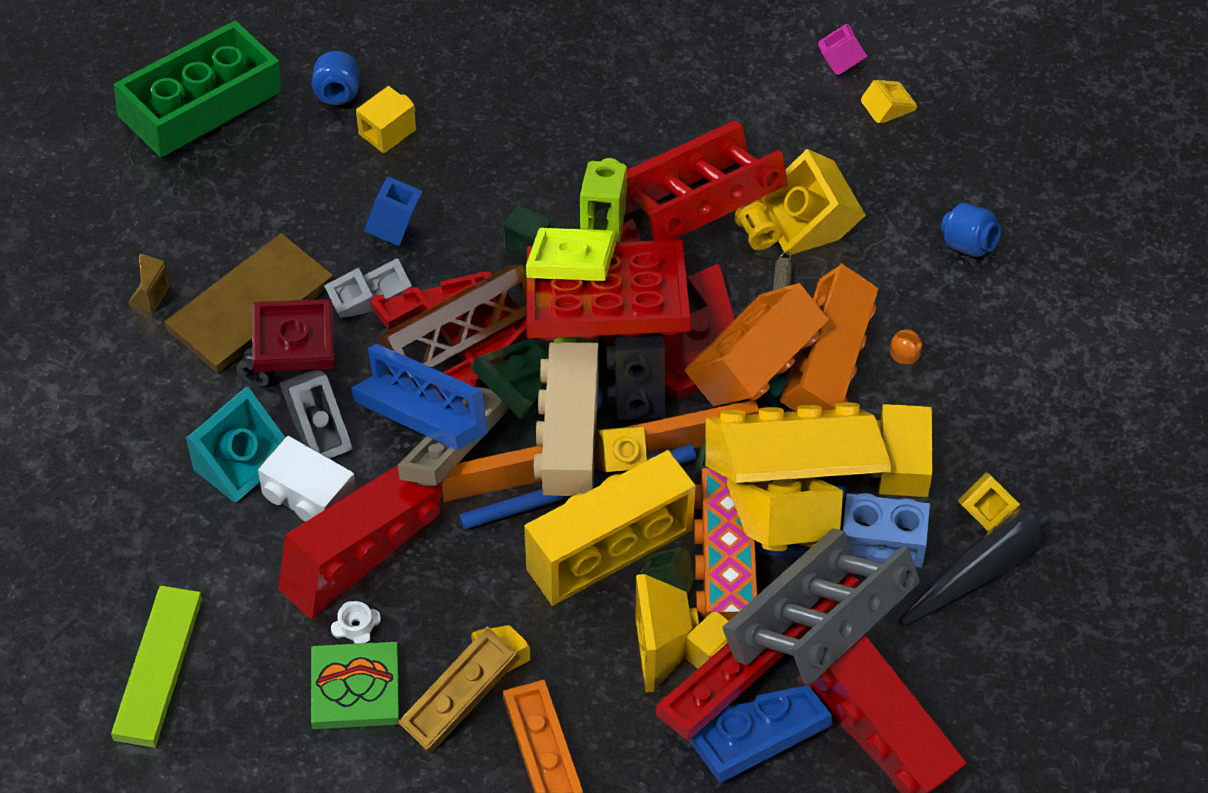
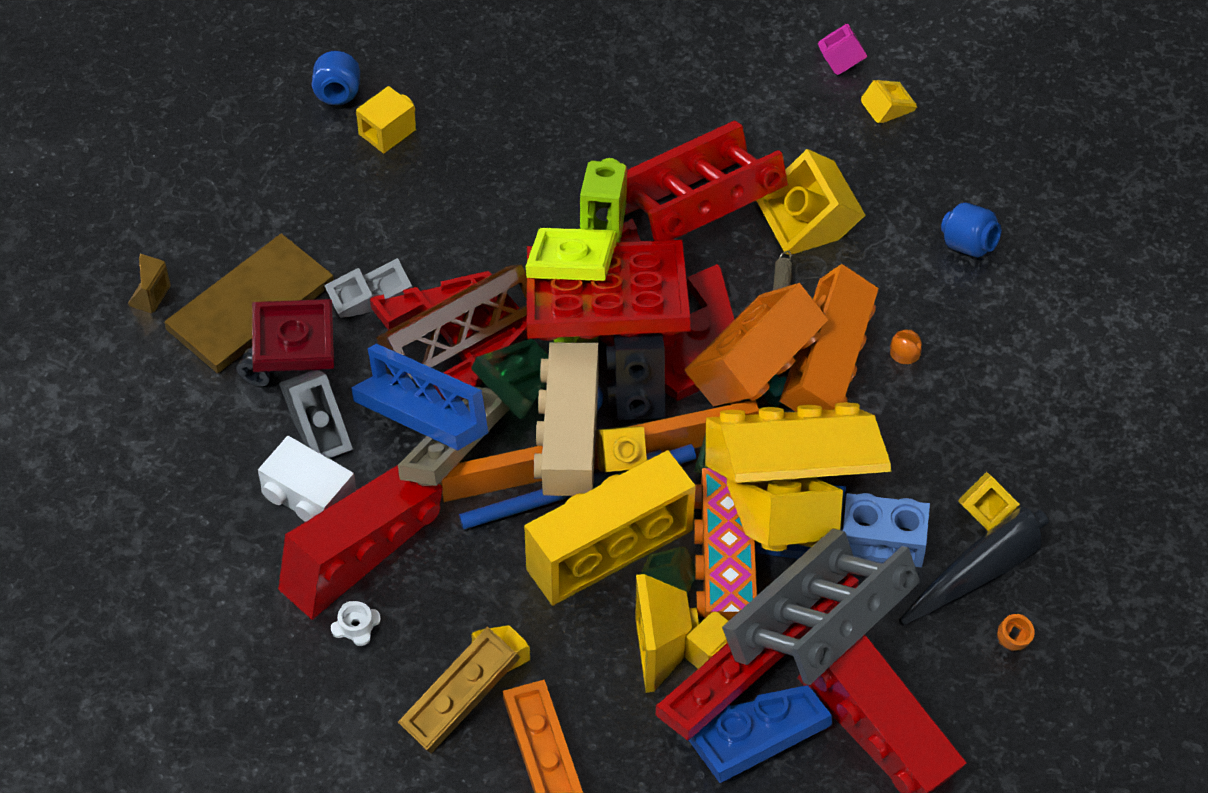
lime tile [111,585,202,748] -> none
green brick [114,20,281,158] -> none
teal slope [186,387,285,502] -> none
bright green tile [311,642,399,730] -> none
blue brick [364,176,423,246] -> none
clear green slope [503,205,551,249] -> none
yellow bush [734,199,781,250] -> none
yellow brick [871,404,932,497] -> none
none -> orange hinge [997,614,1035,651]

